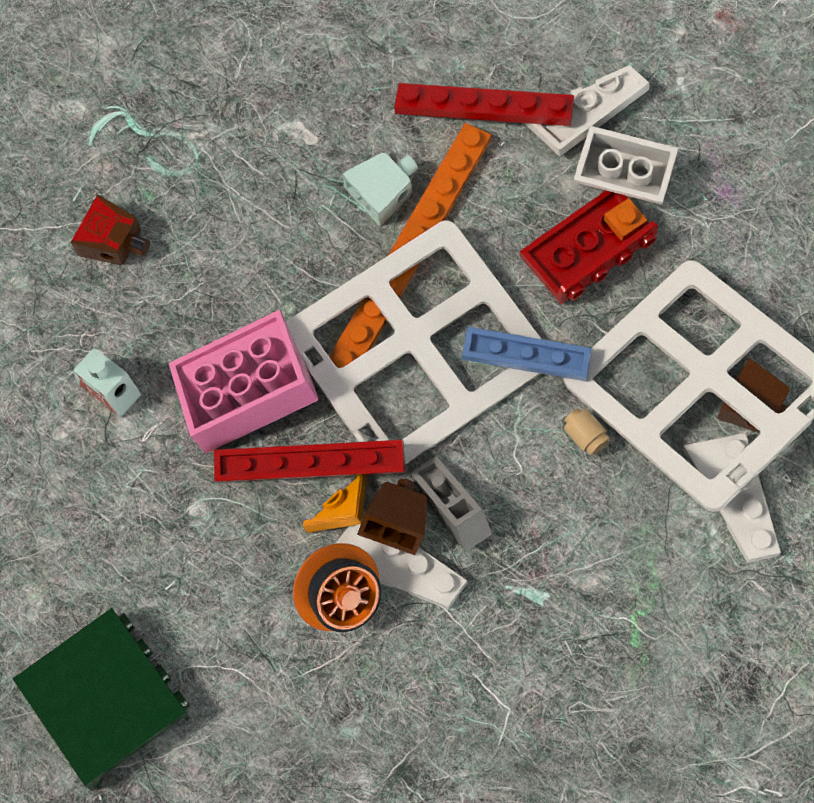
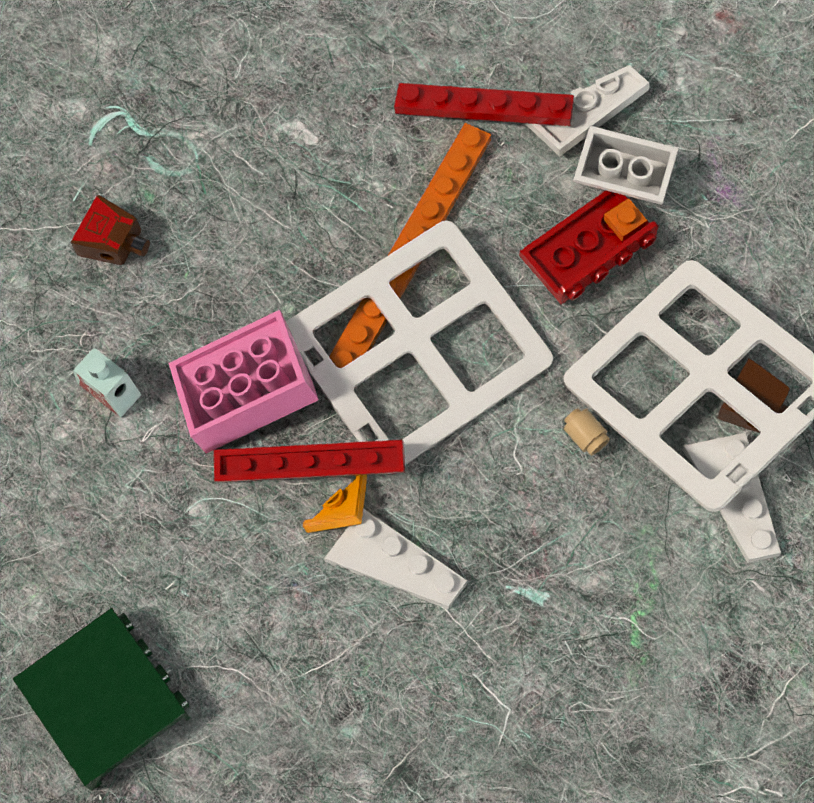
orange piece [293,543,382,632] -> none
light aqua torso [343,153,418,227] -> none
reddish brown torso [357,479,427,555] -> none
light grey slope [410,456,492,551] -> none
medium blue plate [462,326,591,381] -> none

